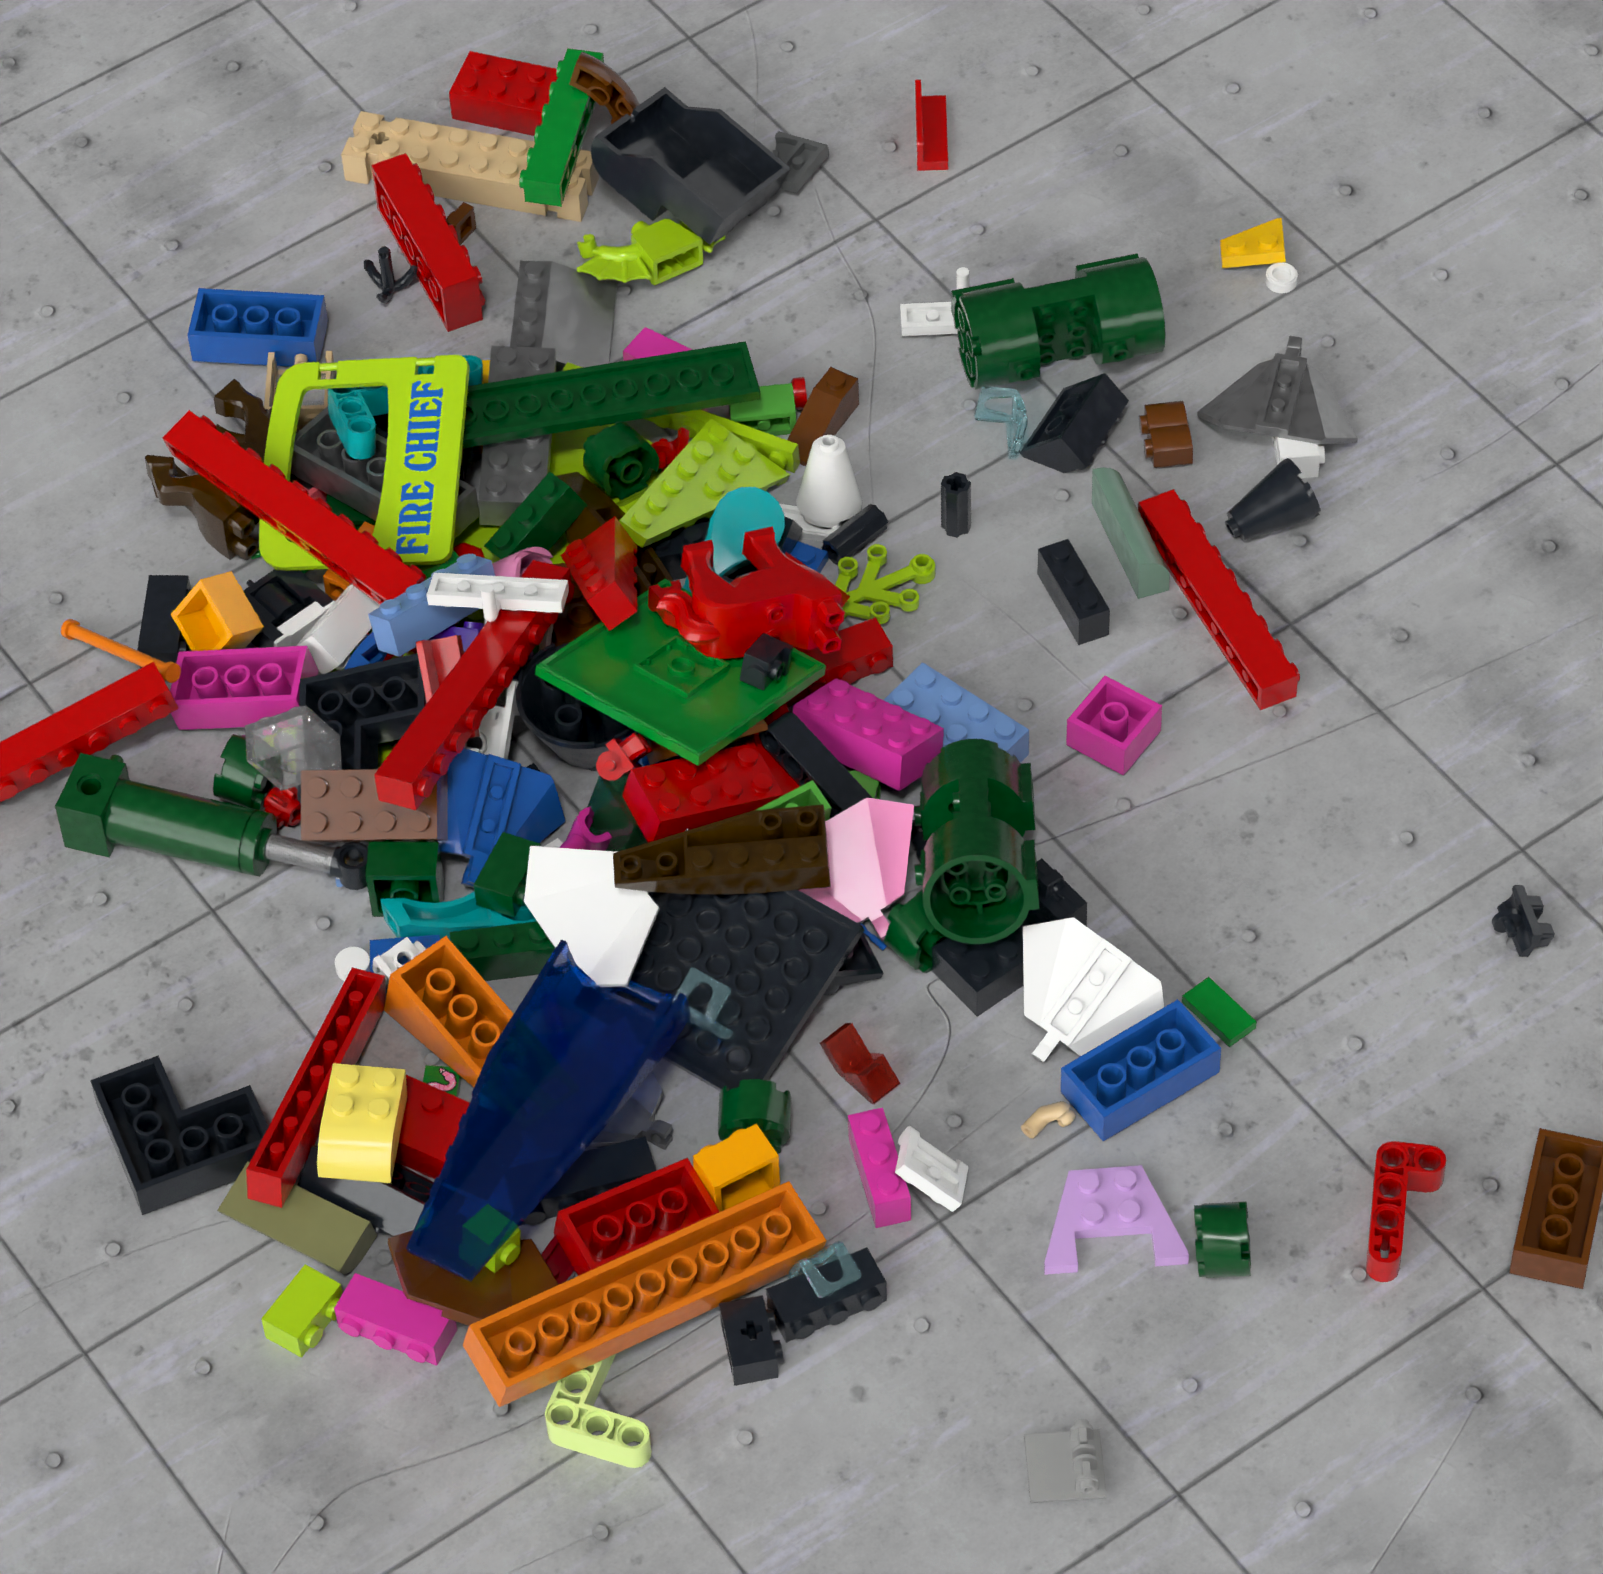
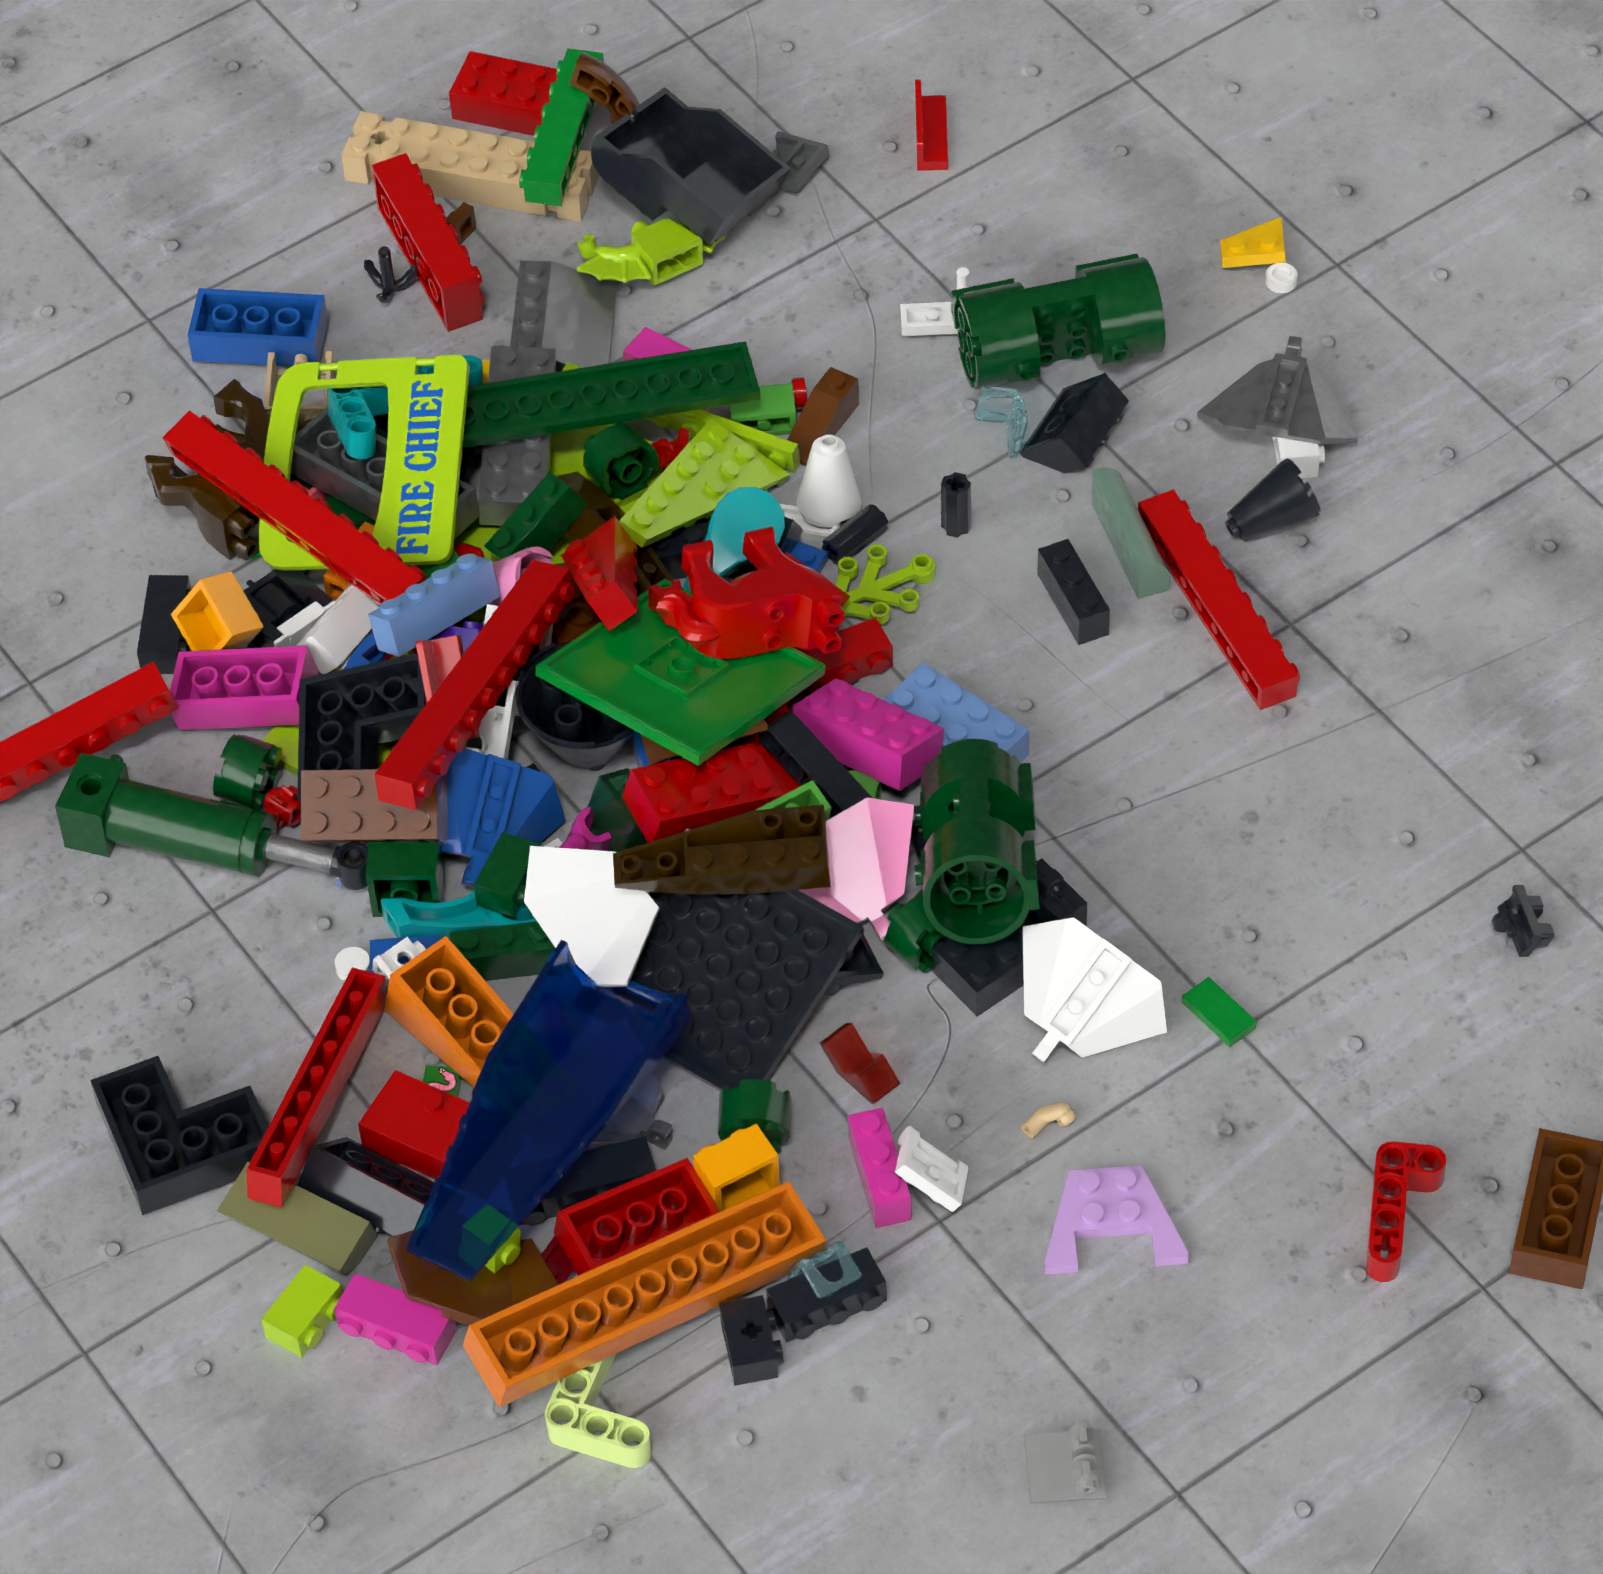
orange bar [61,619,181,683] -> none
clear brick [245,705,342,791] -> none
light yellow brick [317,1063,407,1183] -> none
white plate [427,573,569,622] -> none
red hips [596,733,653,781] -> none
clear light blue piece [673,968,734,1040] -> none
black brick [740,633,794,691] -> none
blue piece [860,923,887,951] -> none
blue brick [1061,999,1221,1141] -> none
dark pink brick [1066,676,1162,776] -> none
reddish brown brick [1139,401,1193,468] -> none
dark green brick [1194,1201,1251,1278] -> none

